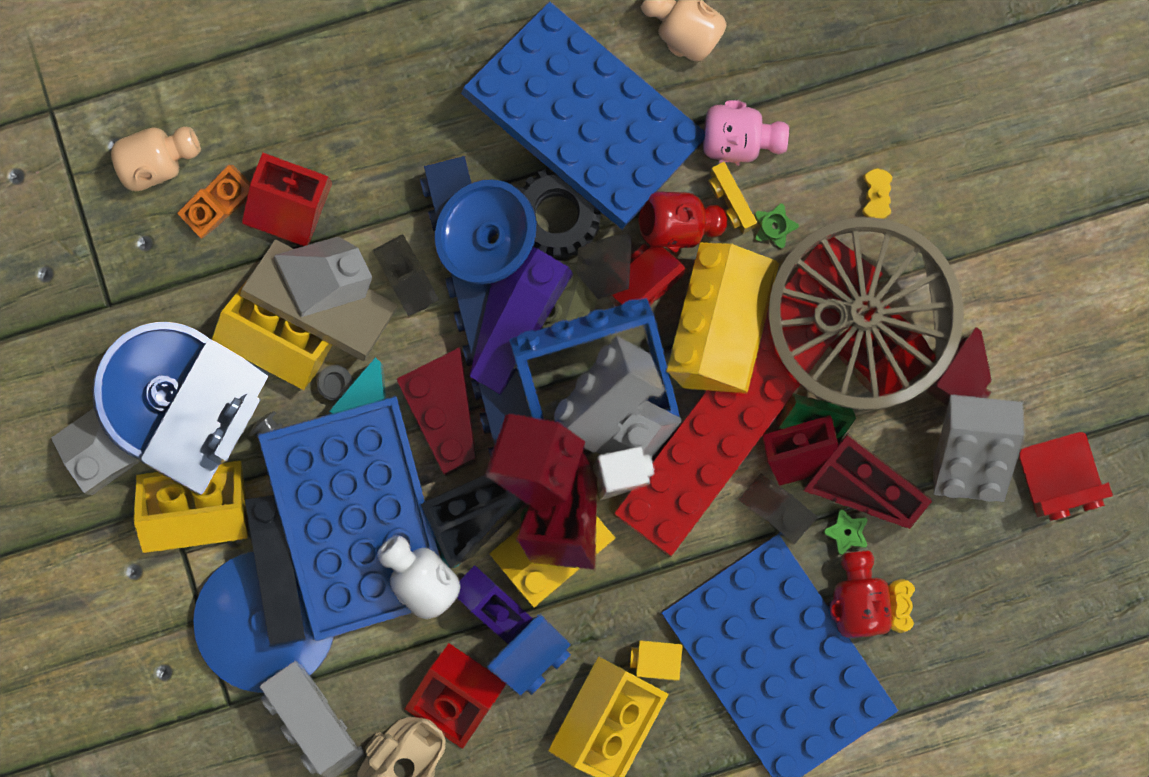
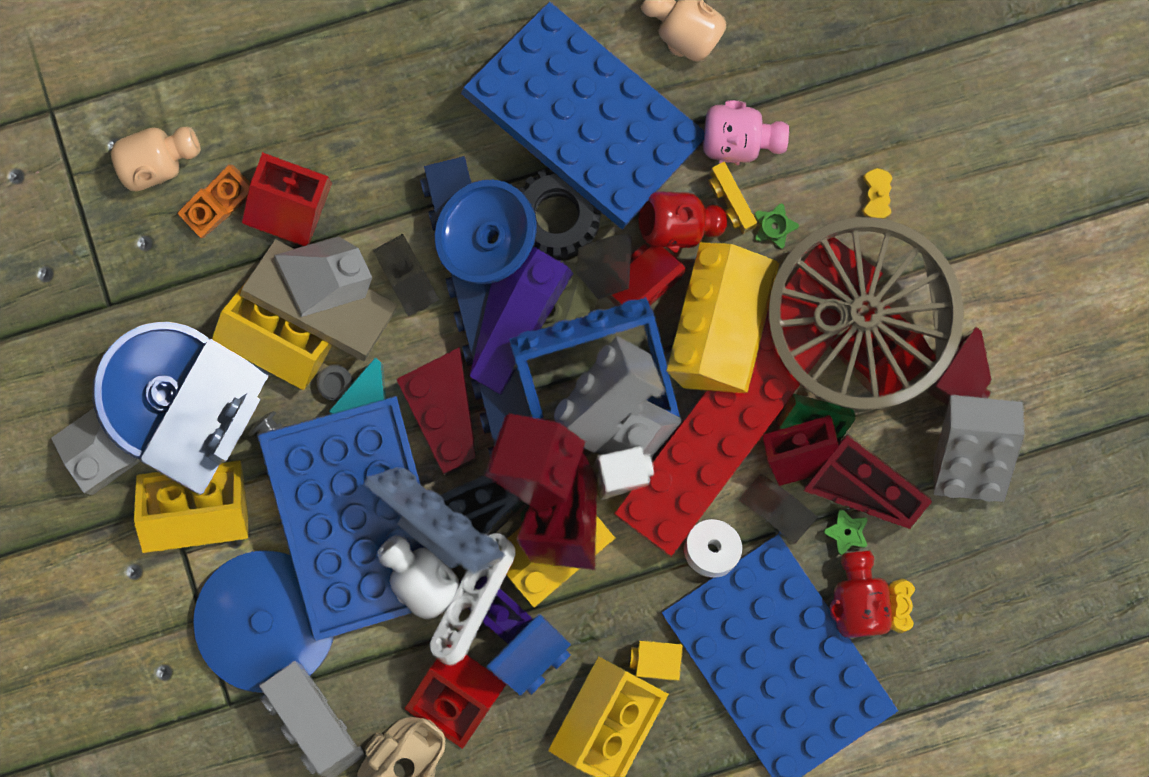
black slope [245,495,306,647] -> none
red bracket [1018,432,1113,521] -> none
none -> sand blue bracket [364,467,505,573]
none -> white beam [430,533,516,665]
none -> white piece [684,519,742,577]

